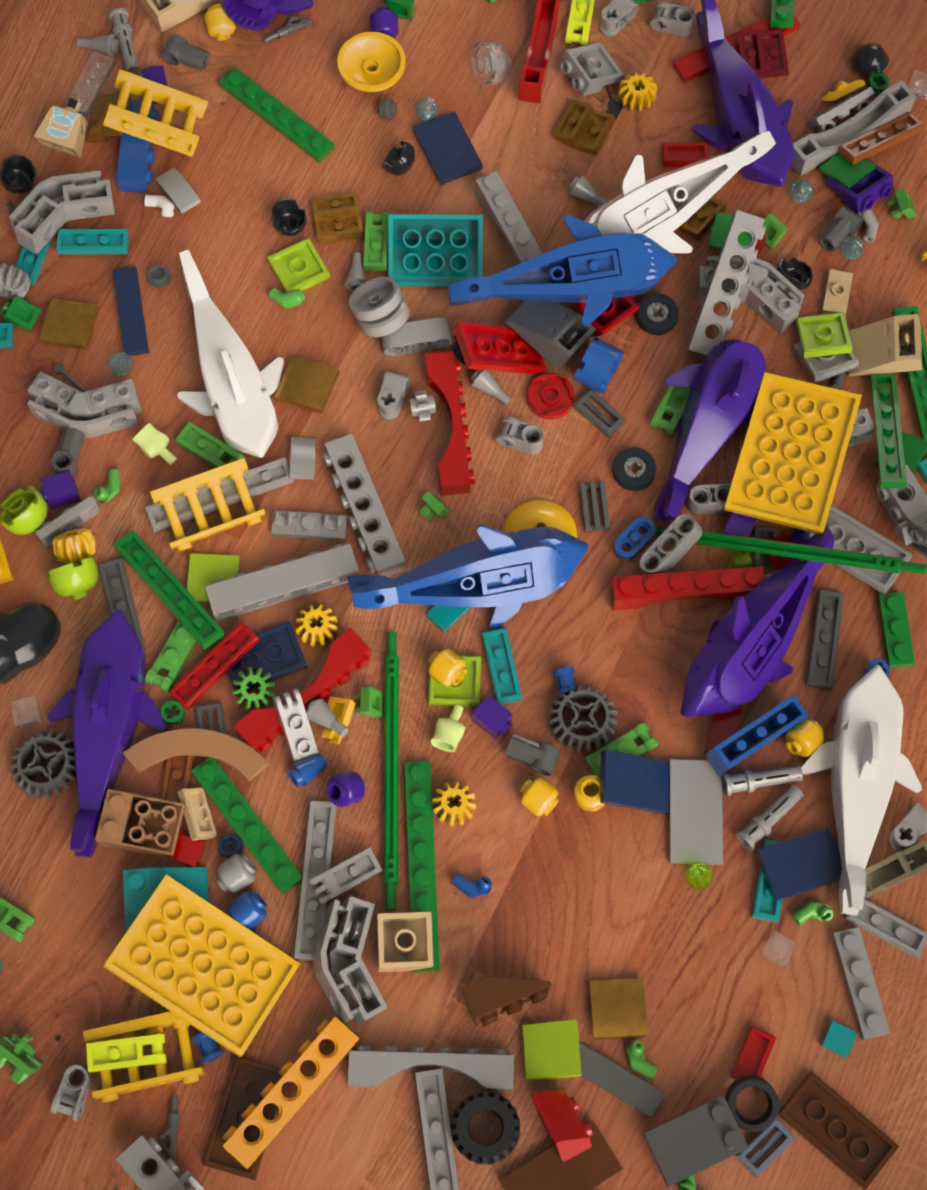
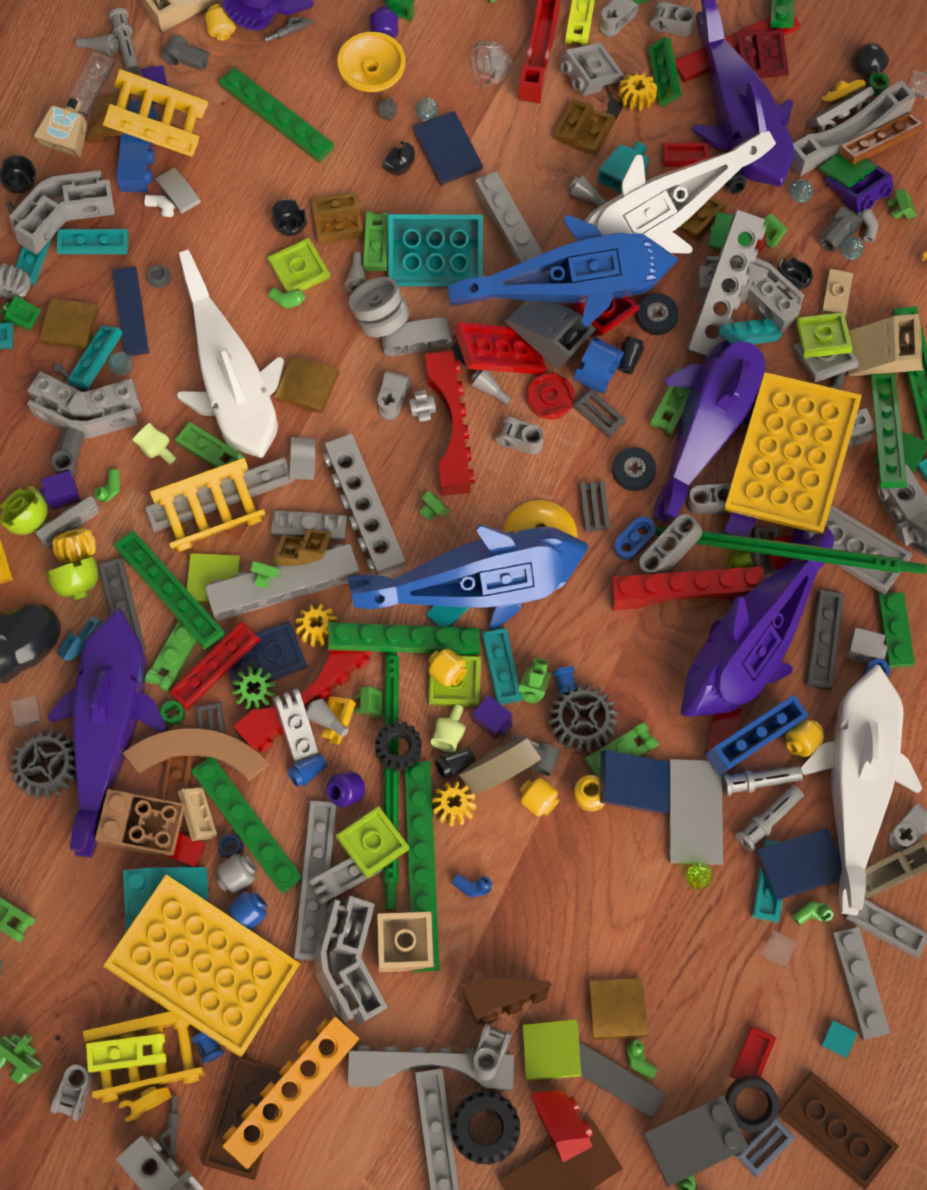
none -> dark azure slope [56,615,102,661]
none -> teal tile [67,326,123,389]
none -> yellow plate [119,1086,172,1122]
none -> bright green tile [250,561,282,589]
none -> pearl gold slope [273,529,332,566]
none -> green plate [327,622,481,655]
none -> lime tile [336,806,410,880]
none -> black tyre [375,721,422,772]
none -> black cone [435,747,475,779]
none -> dark tan slope [459,733,541,795]
none -> light grey piece [473,1022,513,1081]
none -> bright green hips [518,658,551,703]
none -> teal torso [597,142,650,193]
none -> black cone [619,337,645,374]
none -> green plate [648,36,682,107]
none -> teal plate [719,319,783,345]
none -> black cone [724,171,746,195]
none -> light grey brick [845,628,887,664]

